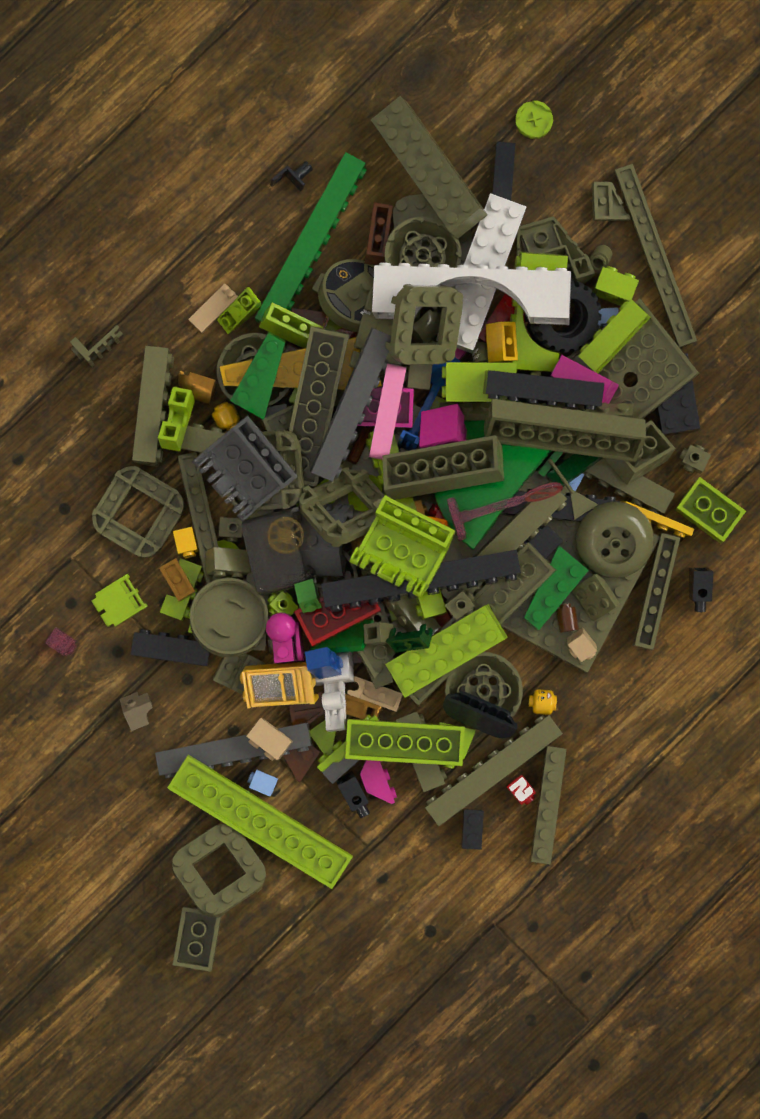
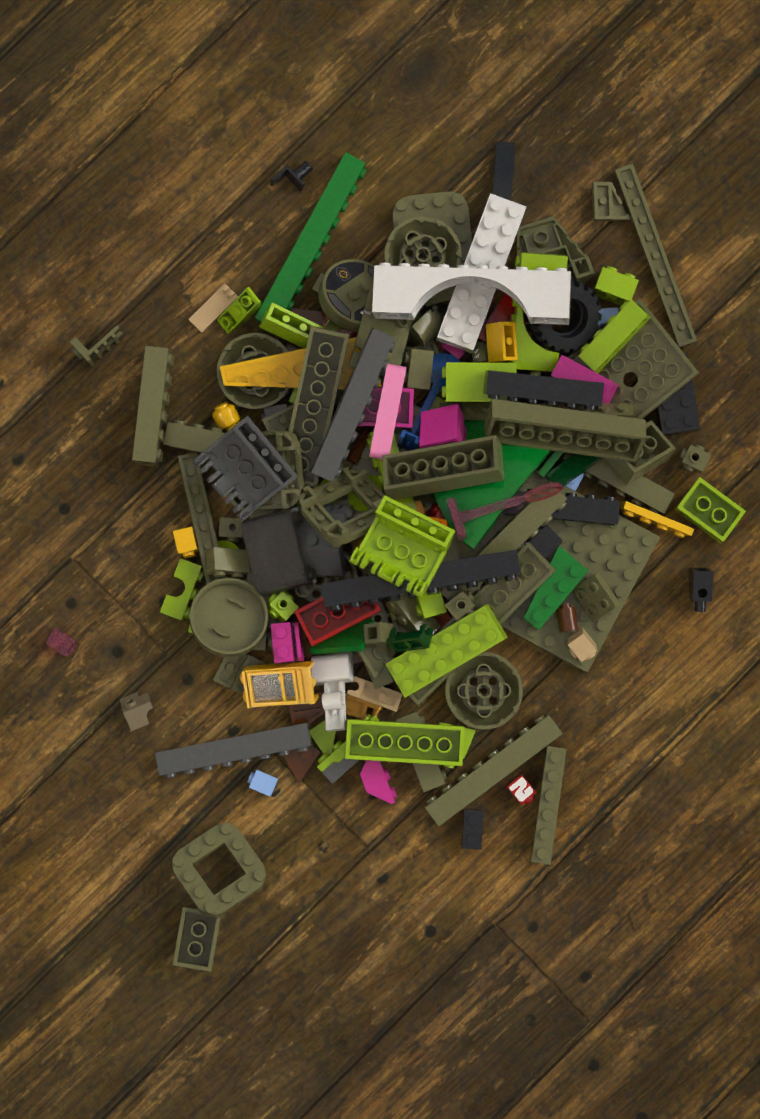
olive plate [92,466,184,558] -> none
lime plate [92,574,148,627] -> none
black brick [131,629,210,667] -> none
lime arch [158,387,195,451] -> none
pearl gold plate [159,558,195,601] -> none
lime plate [167,754,353,889] -> none
pearl gold brick [178,371,216,404] -> none
green wedge [230,332,286,420] -> none
tan brick [247,718,293,761] -> none
dark pink hair [266,612,296,643] -> none
clear yellow wheel [267,517,304,554] -> none
bright green brick [294,579,322,613] -> none
blue brick [305,647,343,679] -> none
black torso [336,771,370,818] -> none
reddish brown brick [364,202,393,265] -> none
olive brick [371,96,488,239] -> none
olive plate [385,284,463,365] -> none
black brick [443,691,517,738] -> none
lime tile [515,101,553,139] -> none
yellow head [529,689,557,715] -> none
olive piece [548,459,598,520] -> none
olive brick [576,502,654,578] -> none
olive brick [590,245,613,270] -> none
olive brick [632,533,680,651] -> none

